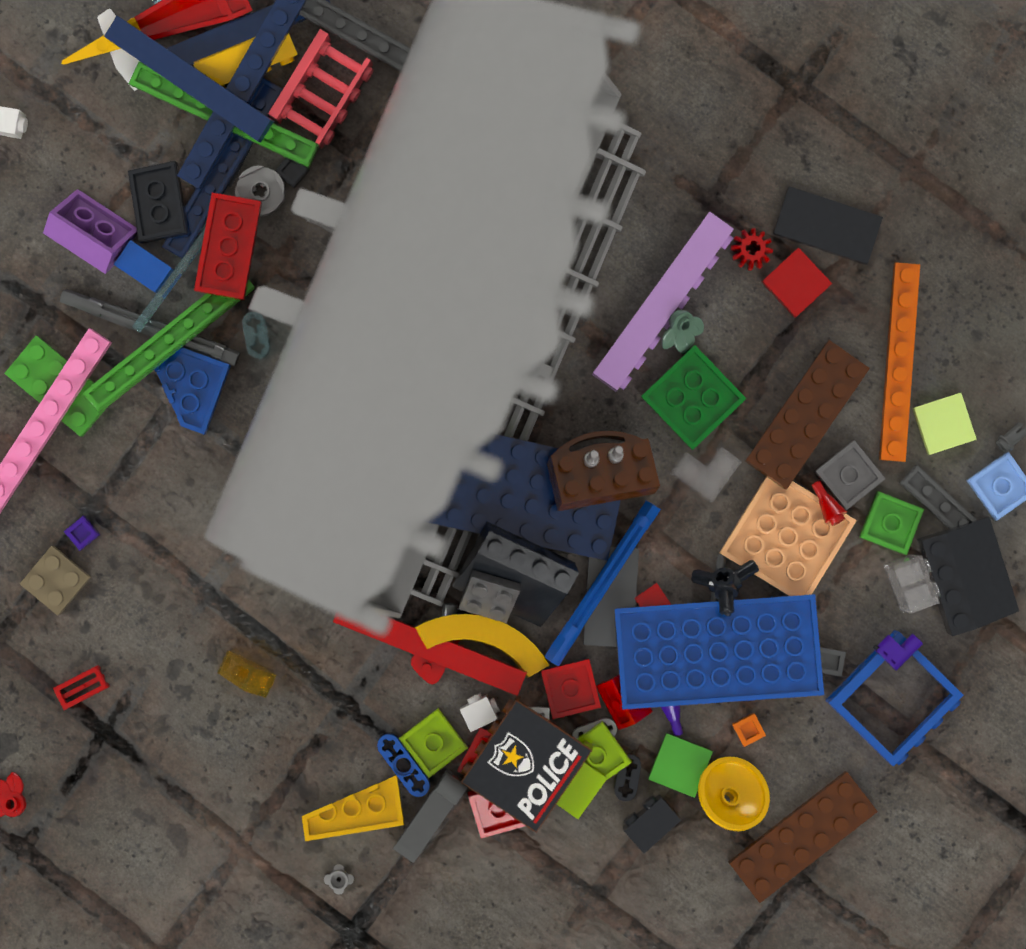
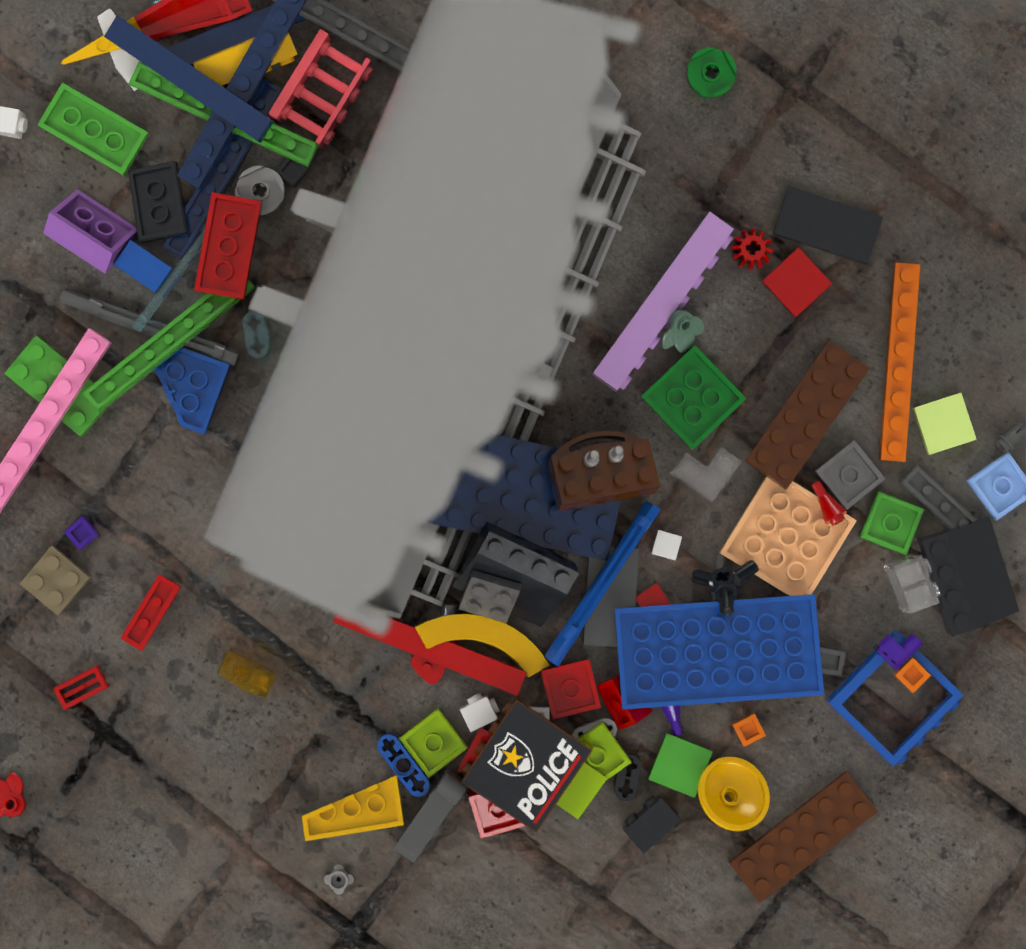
none -> bright green plate [37,83,149,177]
none -> red plate [120,574,181,651]
none -> white tile [651,530,682,561]
none -> green plate [686,47,737,99]
none -> orange plate [893,657,931,693]

